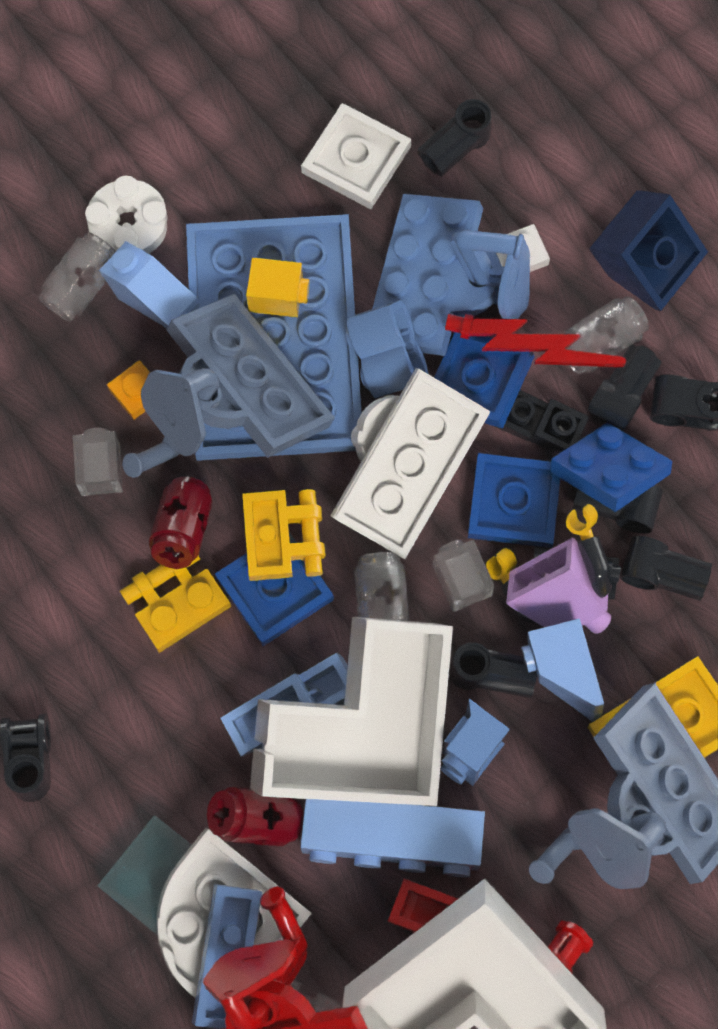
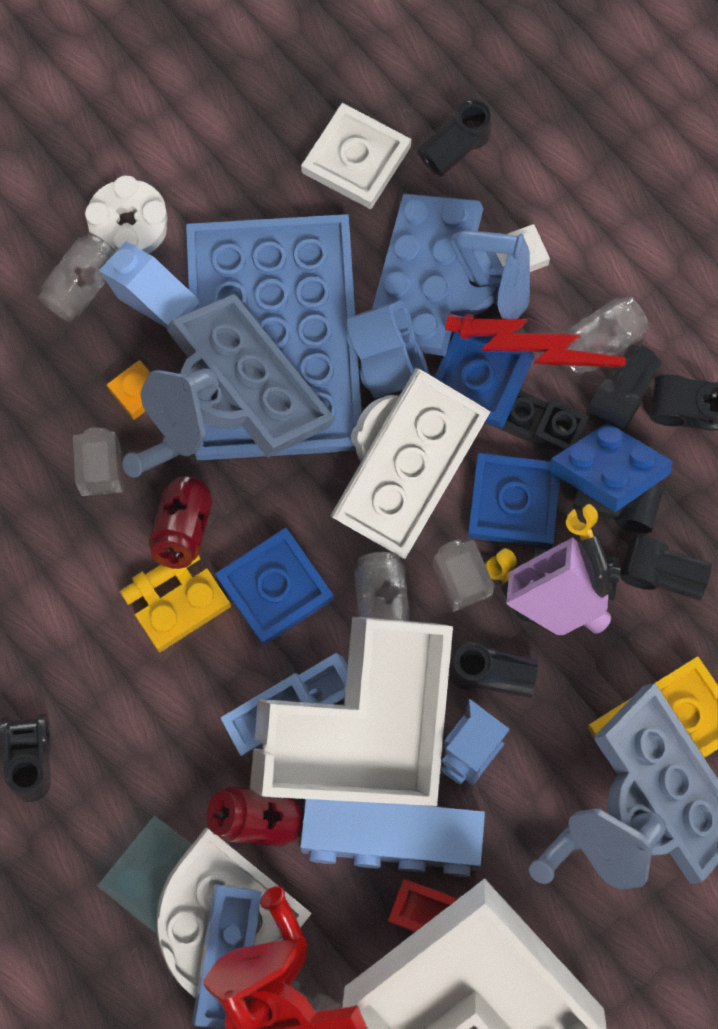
yellow plate [242,489,326,581] -> none
yellow brick [246,257,310,318] -> none
light blue slope [521,618,604,721] -> none
red bush [548,921,593,974] -> none
dark blue slope [589,190,708,311] -> none

